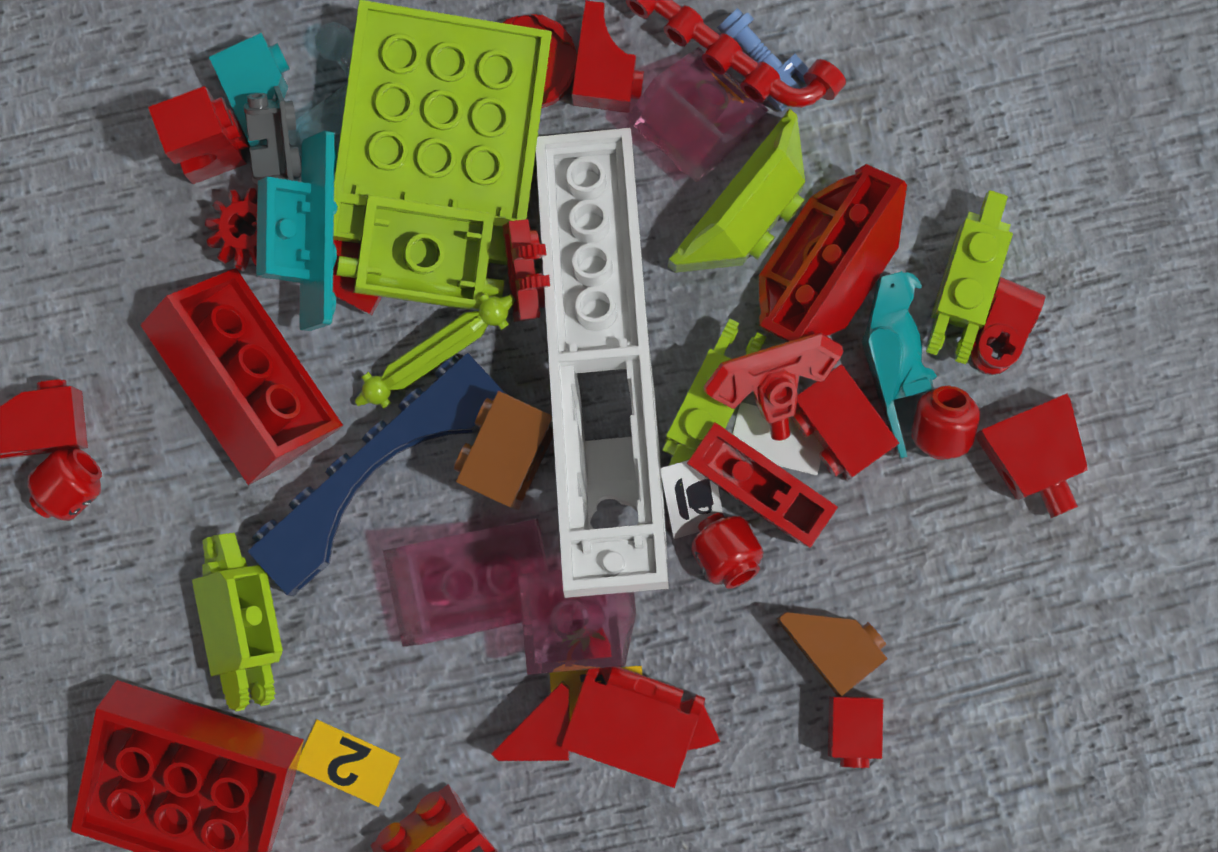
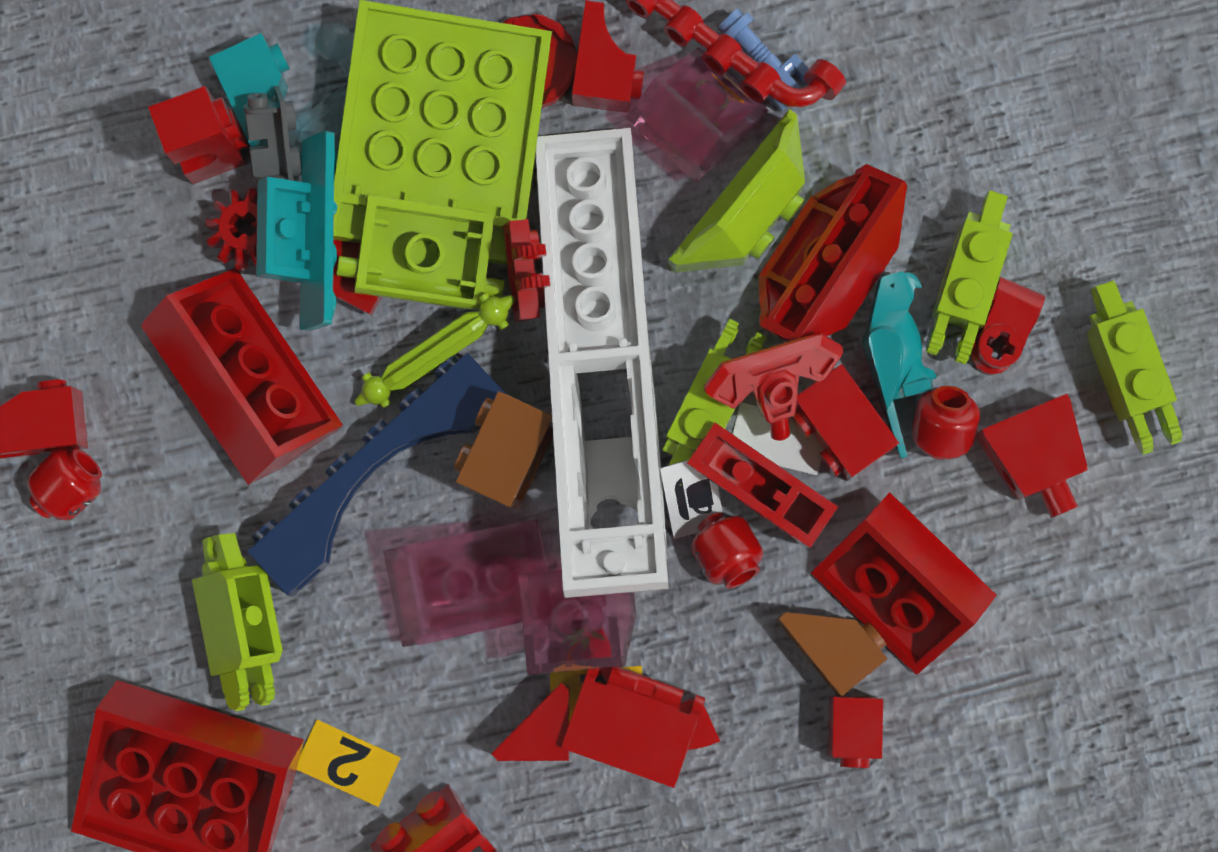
none -> red slope [811,492,997,675]
none -> lime hinge [1087,280,1183,455]

